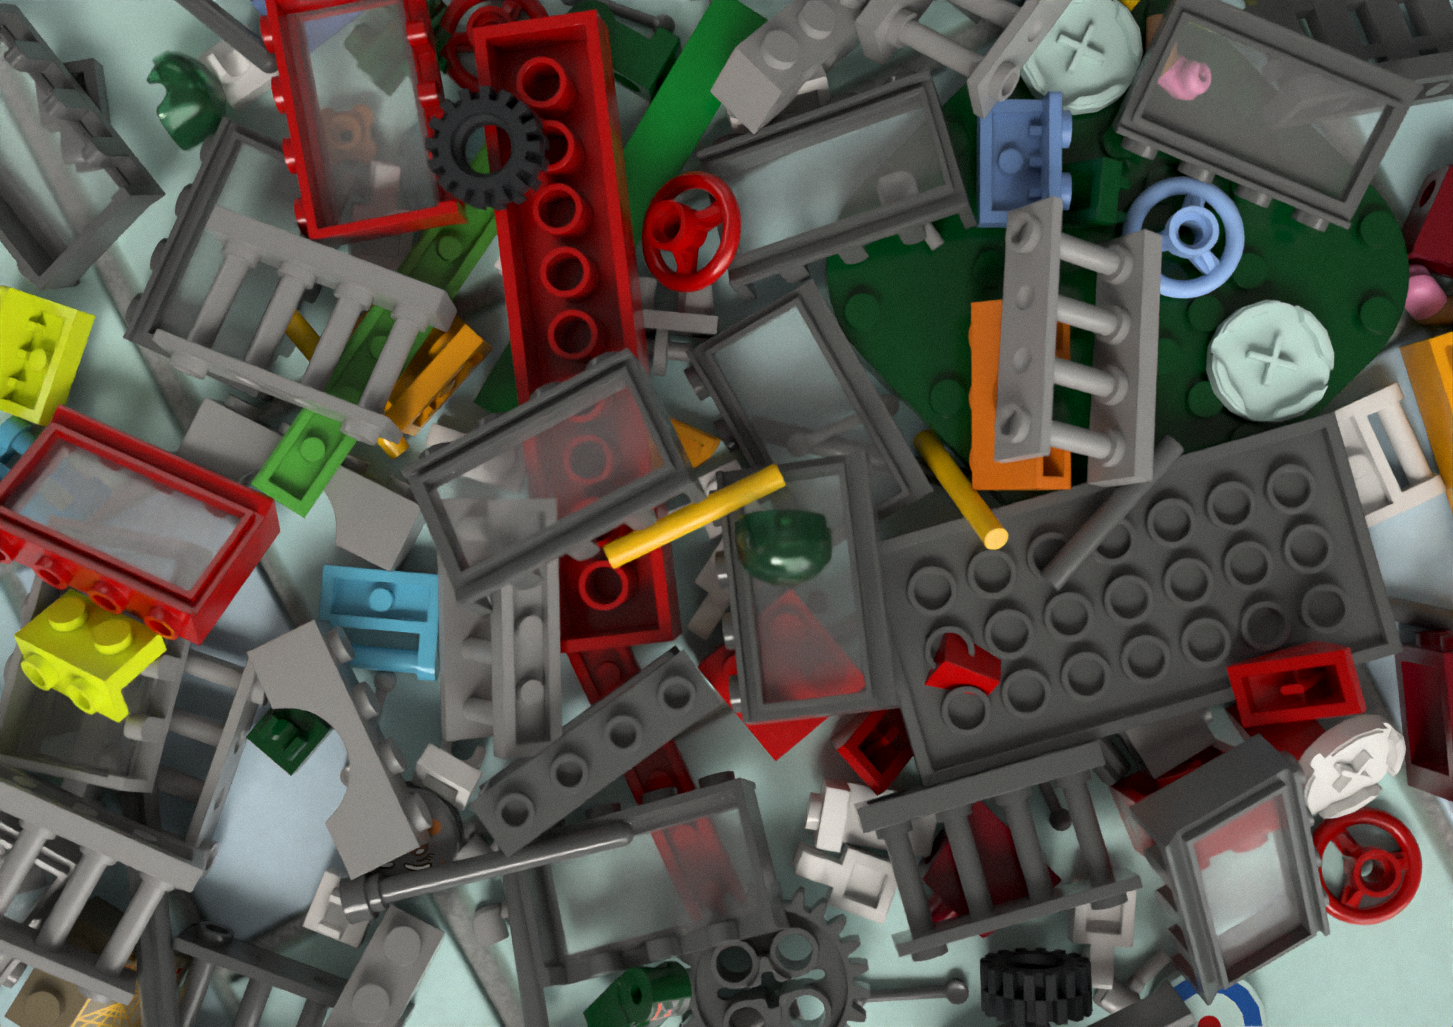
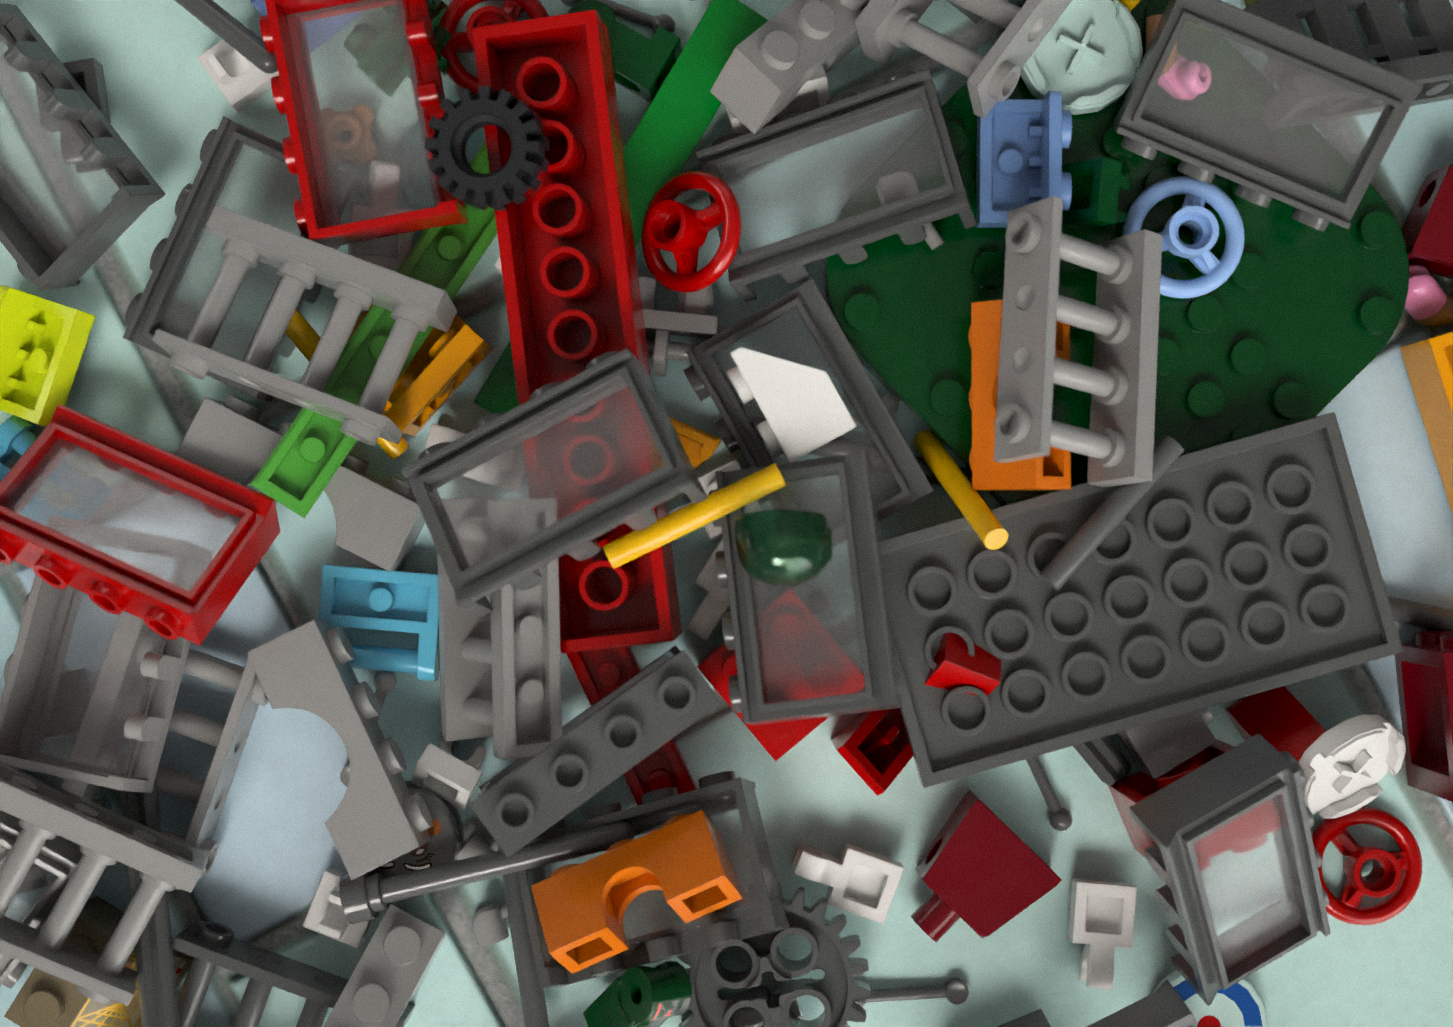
neon yellow bracket [14,589,167,723] -> none
clear green hair [146,50,227,152] -> none
dark green tile [246,707,334,776] -> none
white bracket [804,776,937,857] -> none
dark grey fence [854,740,1143,962] -> none
black tyre [980,948,1093,1026] -> none
light grey hand [1092,949,1171,1014] -> none
light aqua tile [1206,300,1334,423] -> none
red slope [1226,640,1367,727] -> none
white plate [1322,381,1447,528] -> none
none -> orange arch [531,810,743,974]
none -> white slope [726,347,857,462]

